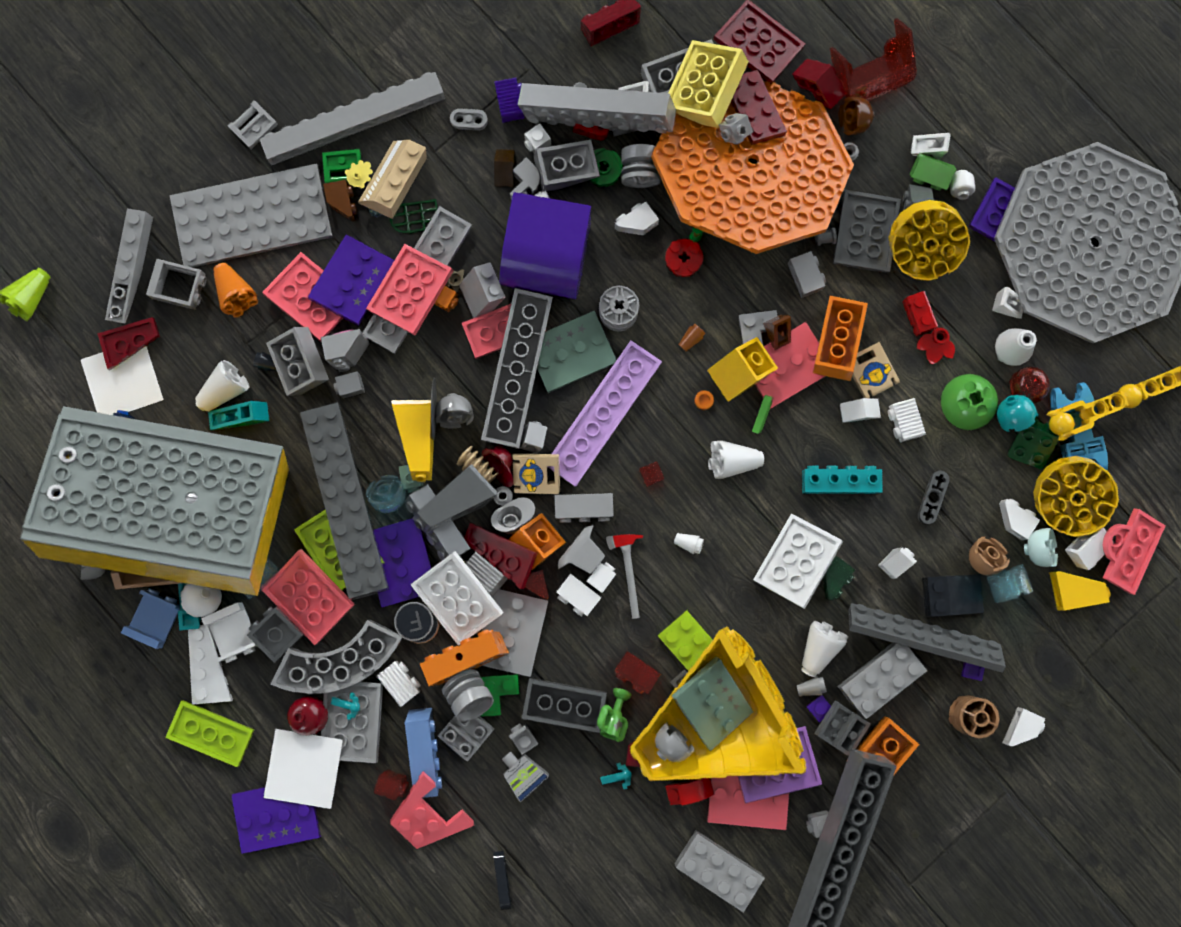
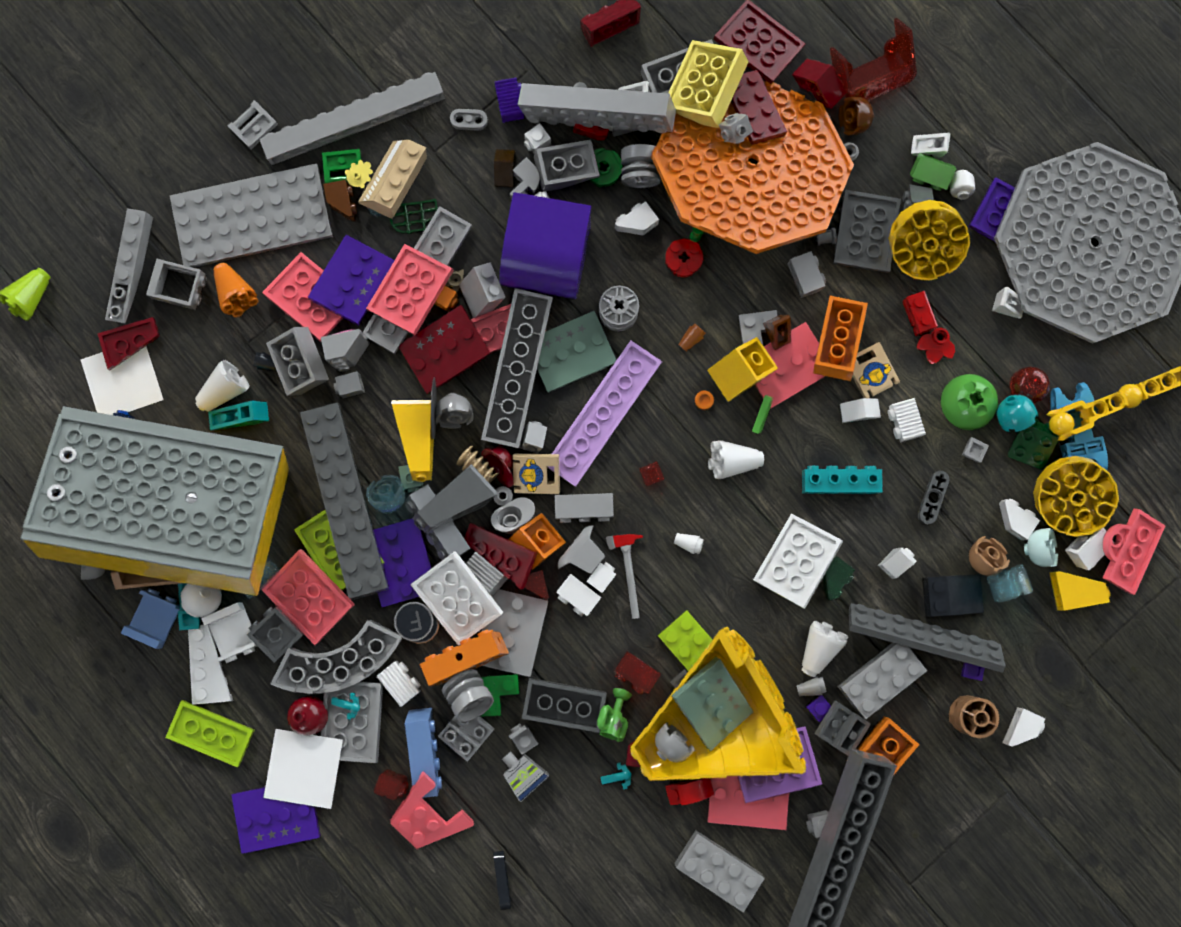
white cone [995,328,1037,366] -> none
none -> dark red plate [399,305,492,394]
none -> light grey plate [962,437,989,463]

